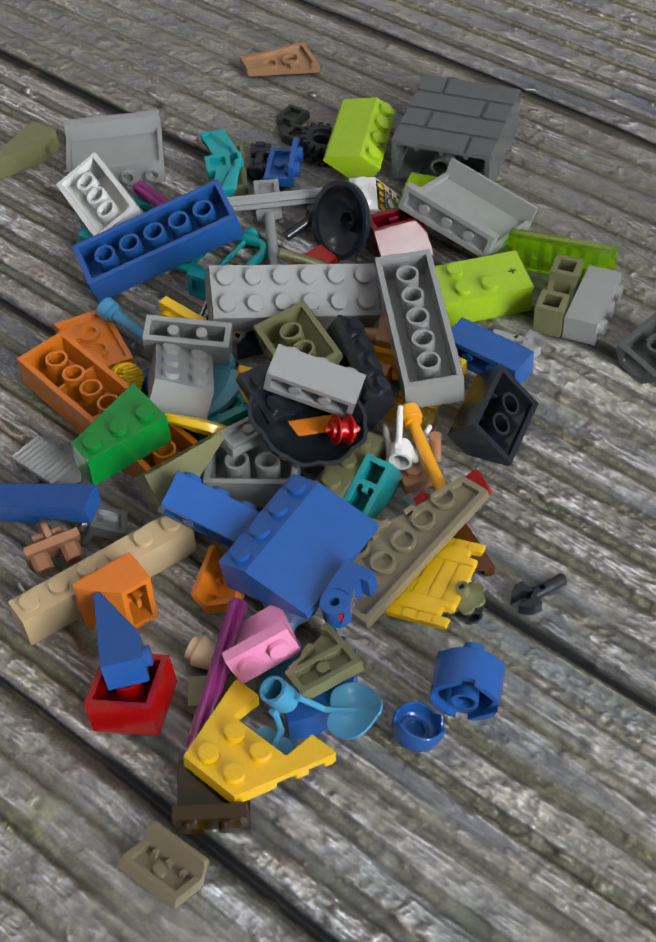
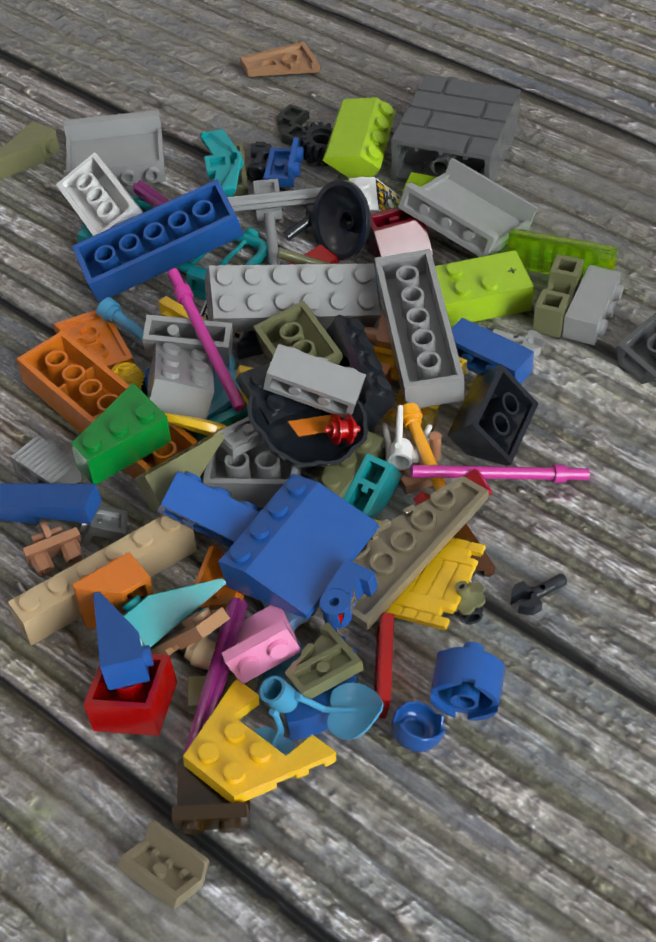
none -> teal slope [122,578,226,647]
none -> medium nougat wing [150,607,230,655]
none -> dark pink bar [167,268,245,412]
none -> red tile [374,613,394,719]
none -> dark pink bar [410,464,590,483]

